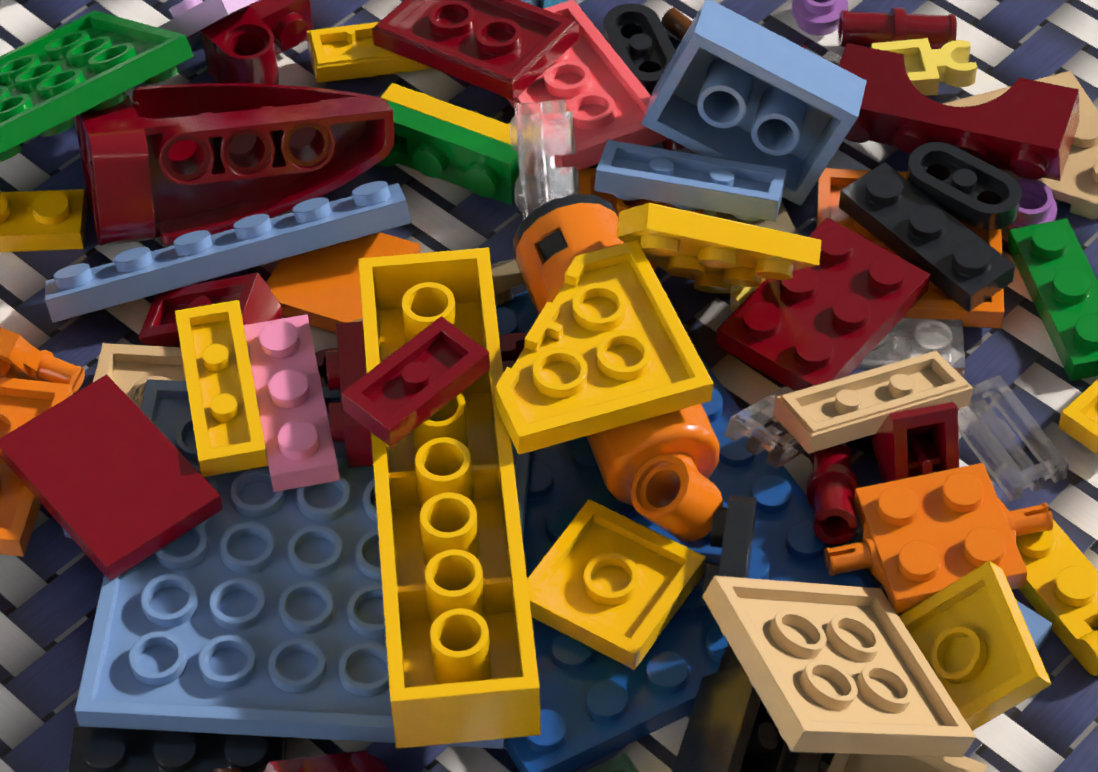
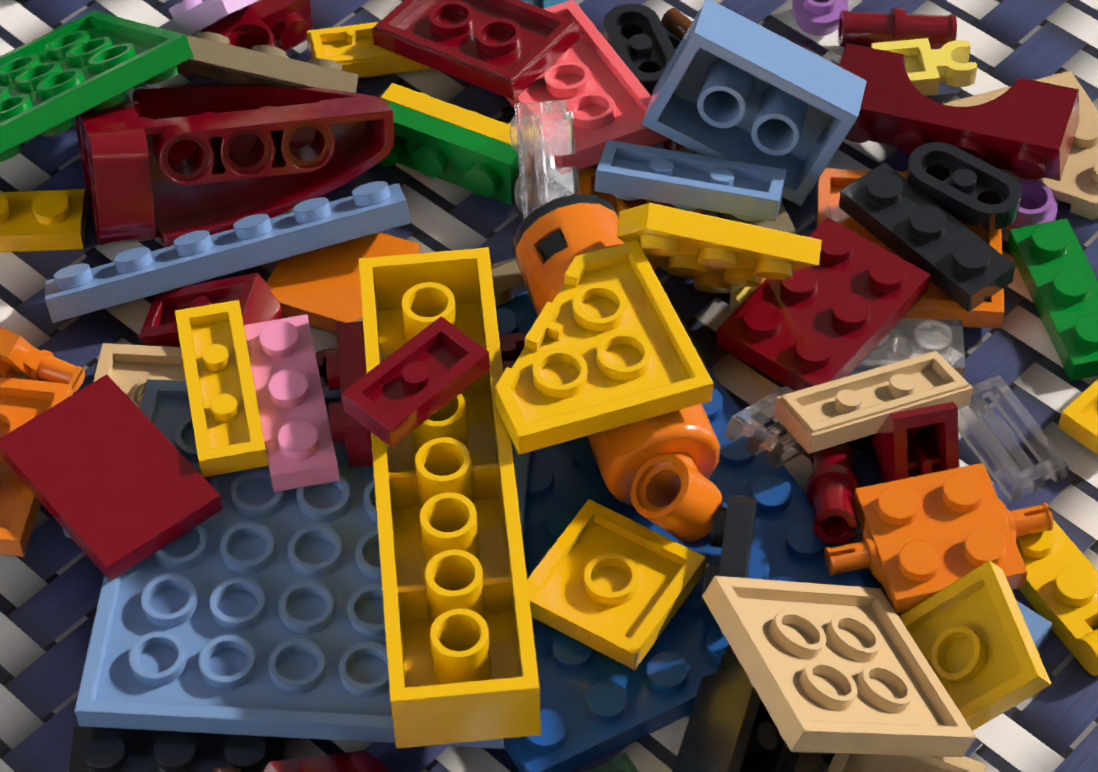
none -> dark tan plate [176,32,359,93]

